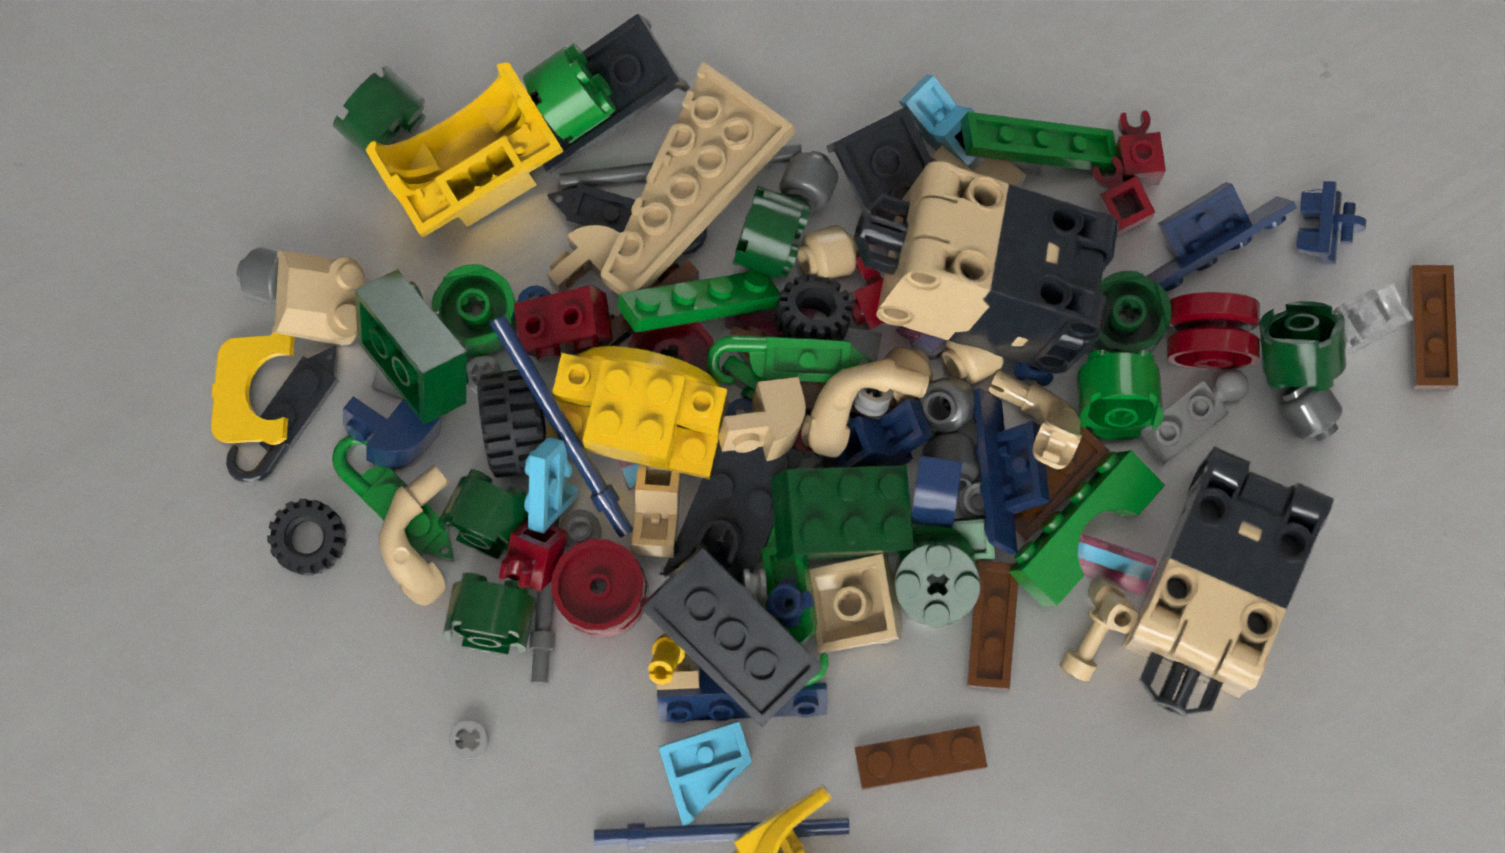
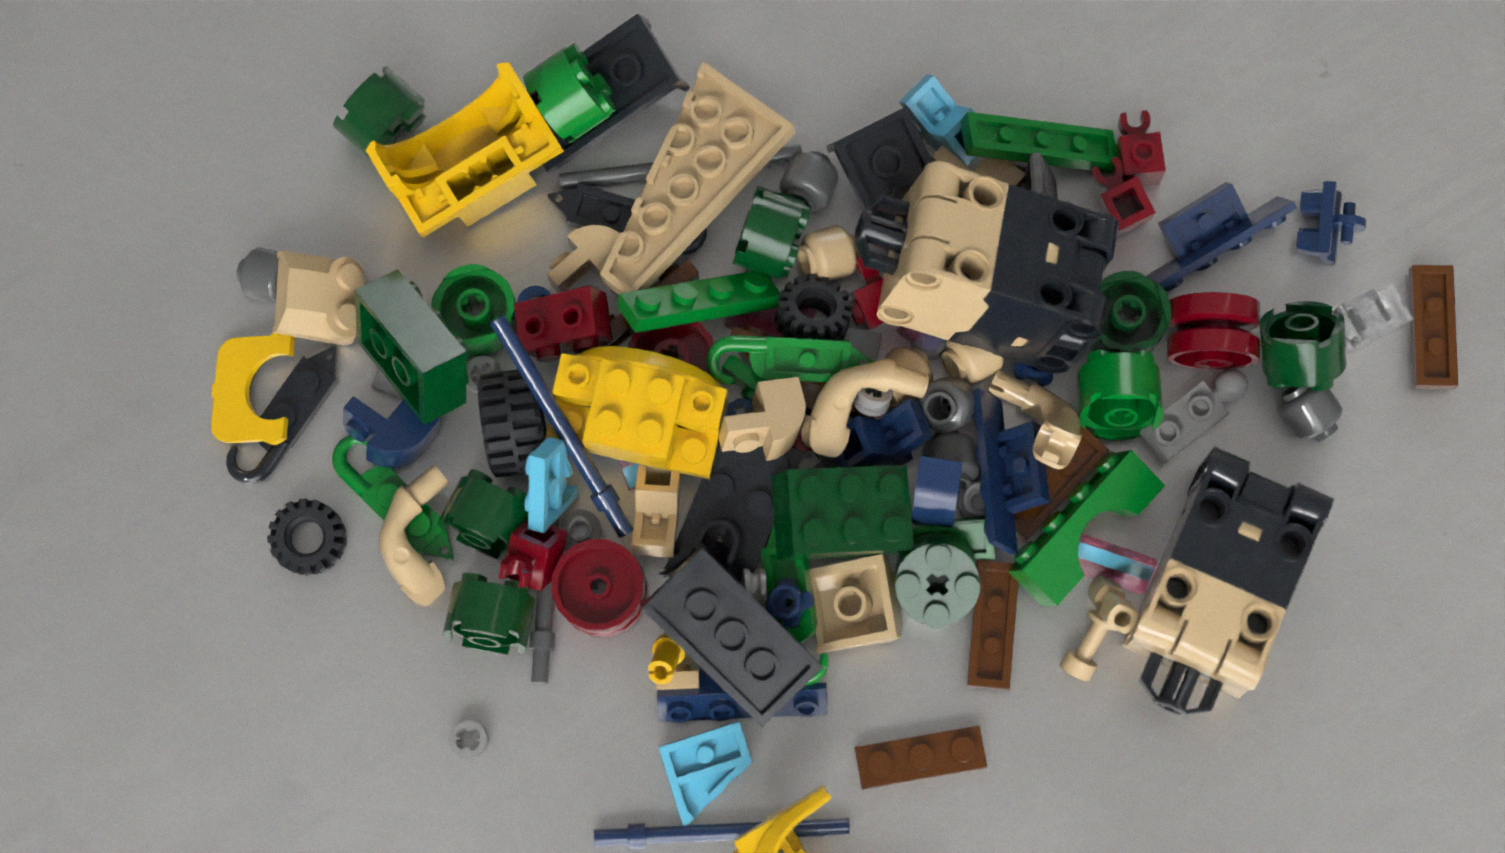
none -> flat silver slope [1023,153,1058,199]

